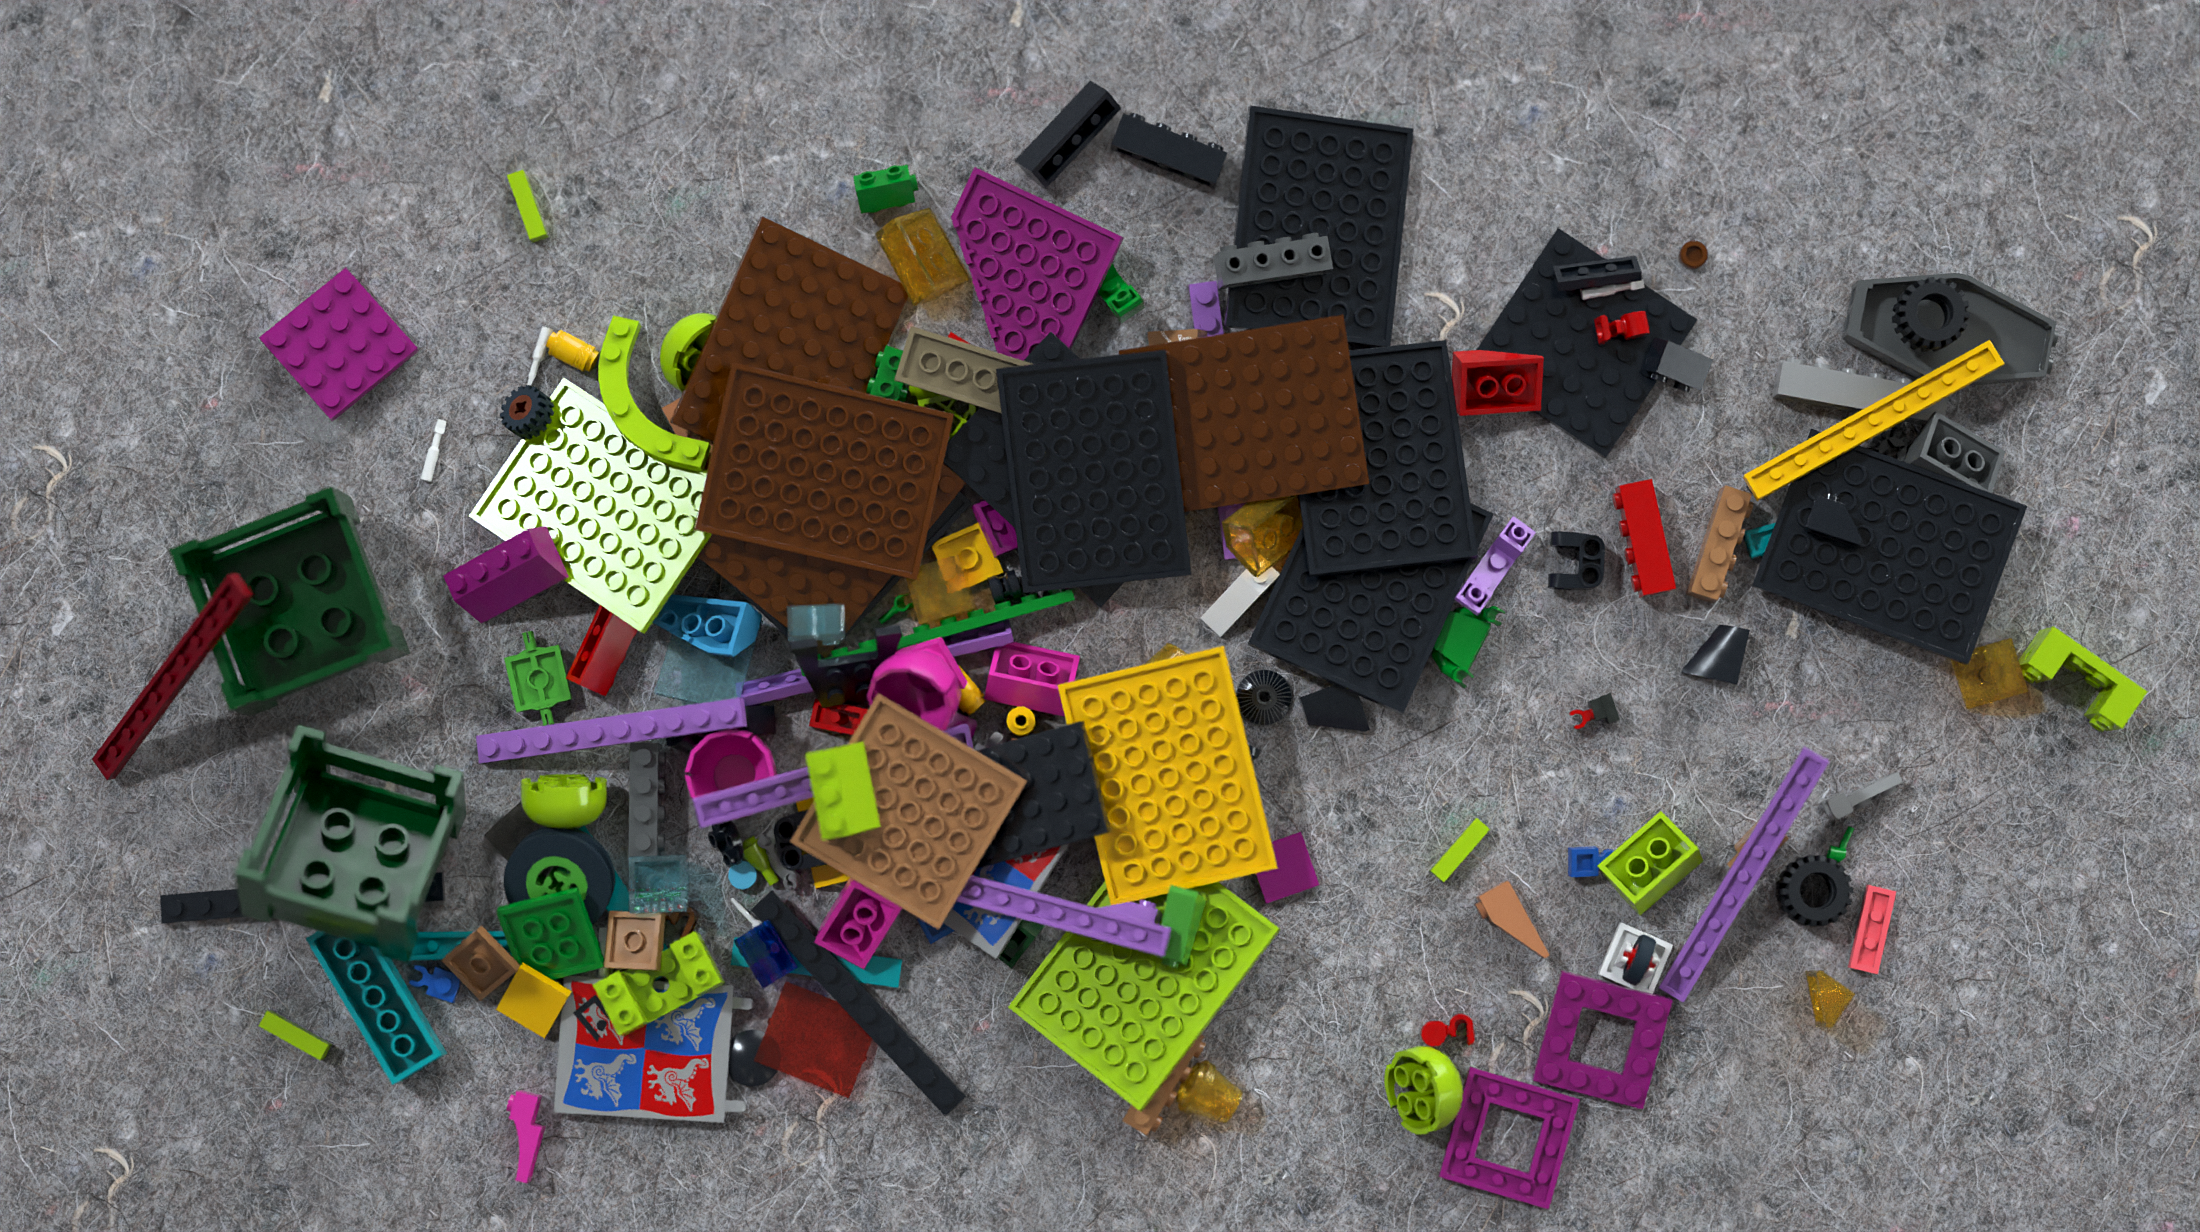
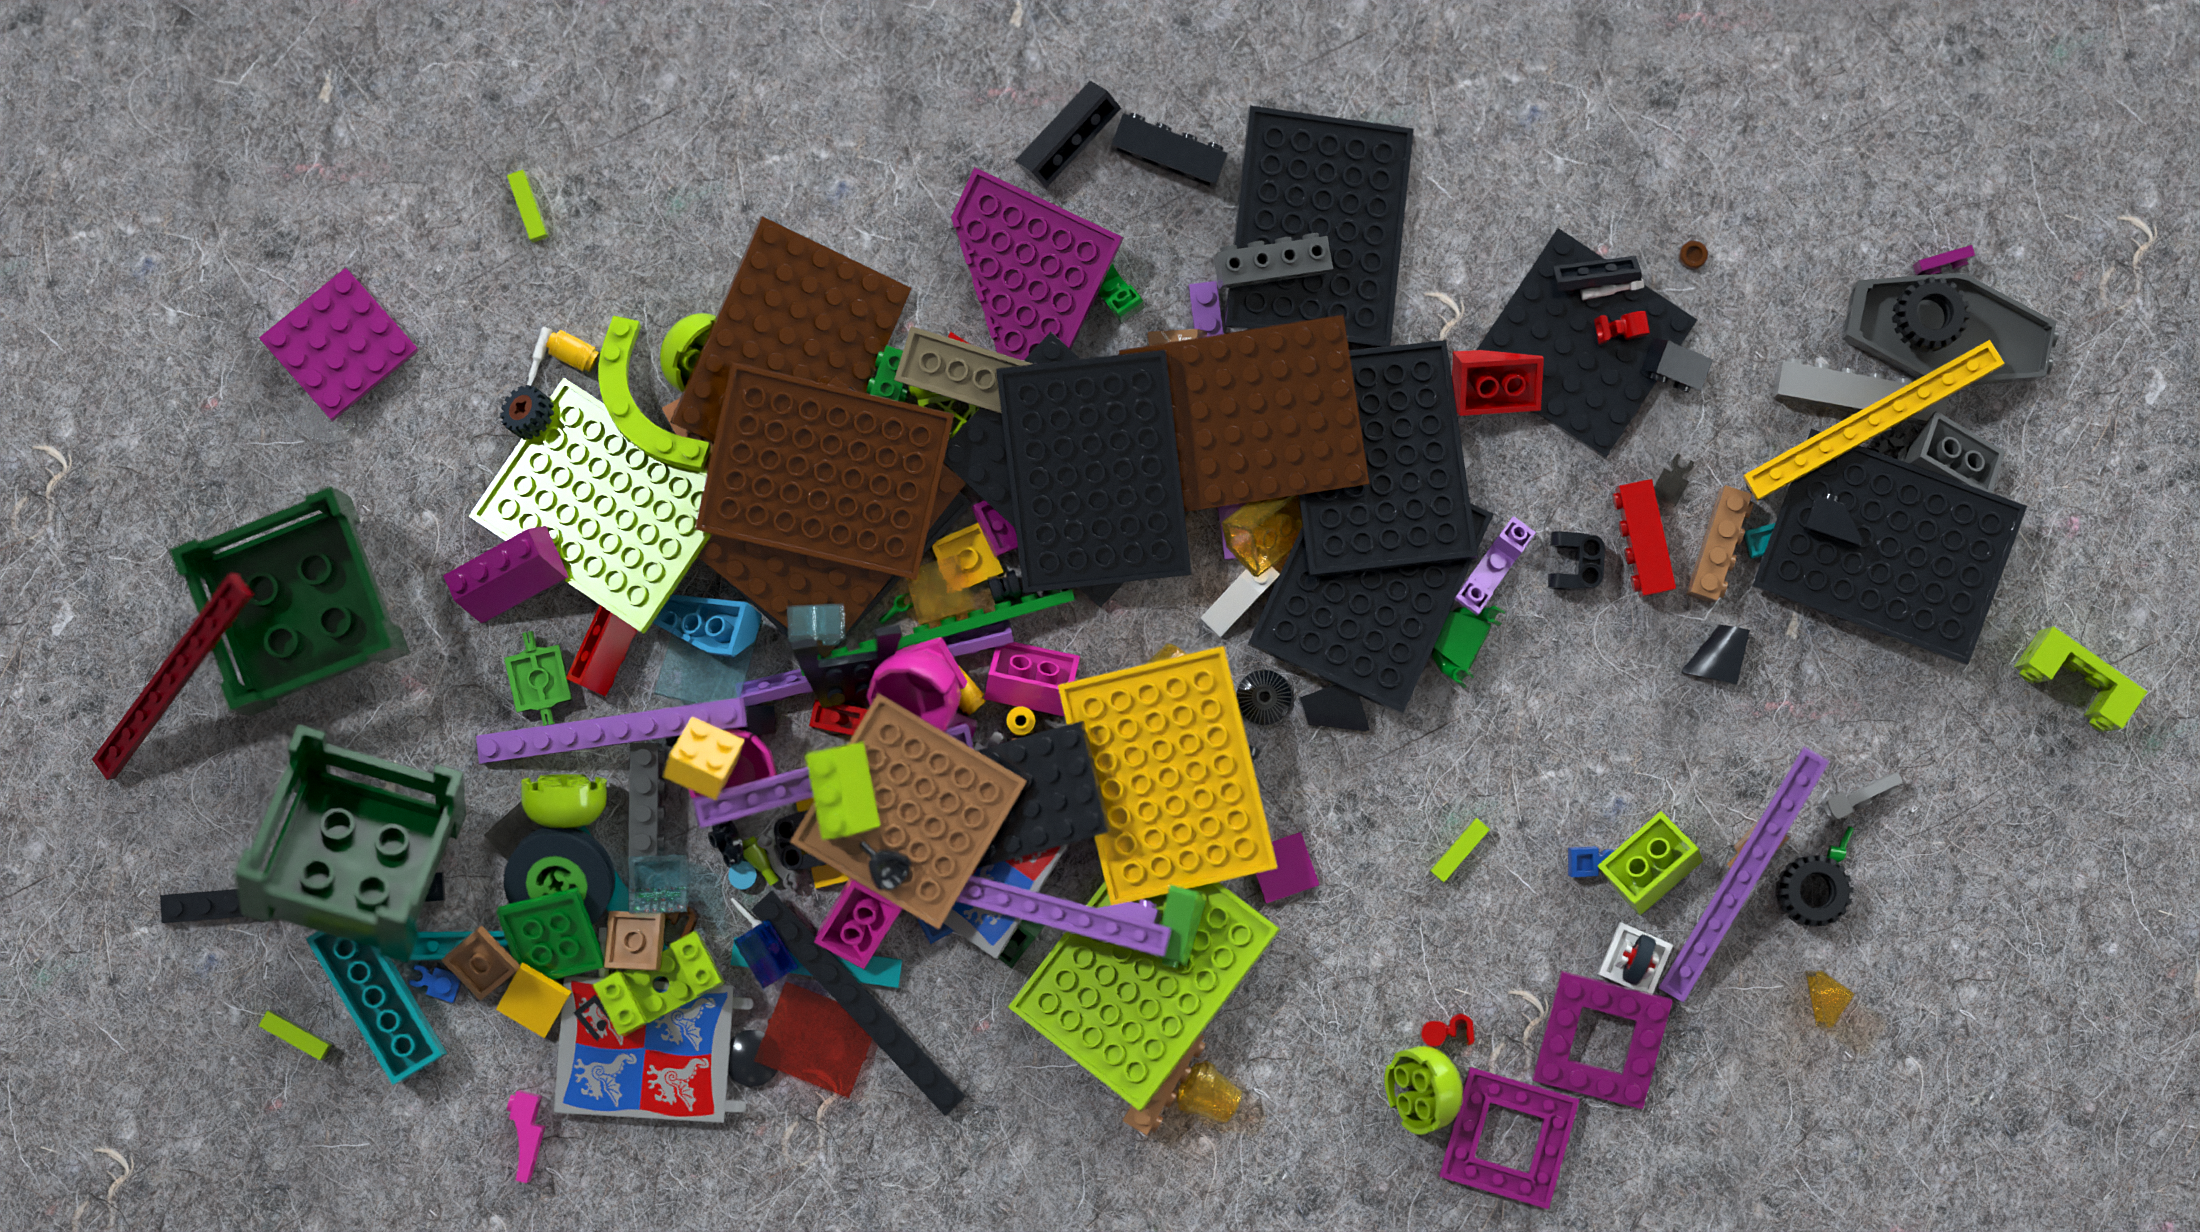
white piece [421,419,446,482] -> none
green brick [853,165,919,214] -> none
clear yellow slope [875,207,970,307] -> none
nougat slope [1475,881,1550,958] -> none
pearl dark grey piece [1569,693,1620,729] -> none
coral plate [1848,885,1896,974] -> none
clear yellow slope [1951,638,2028,709] -> none
none -> yellow brick [664,717,744,800]
none -> black piece [859,841,912,891]
none -> clear smoke plate [1654,454,1694,507]
none -> magenta plate [1913,245,1975,276]

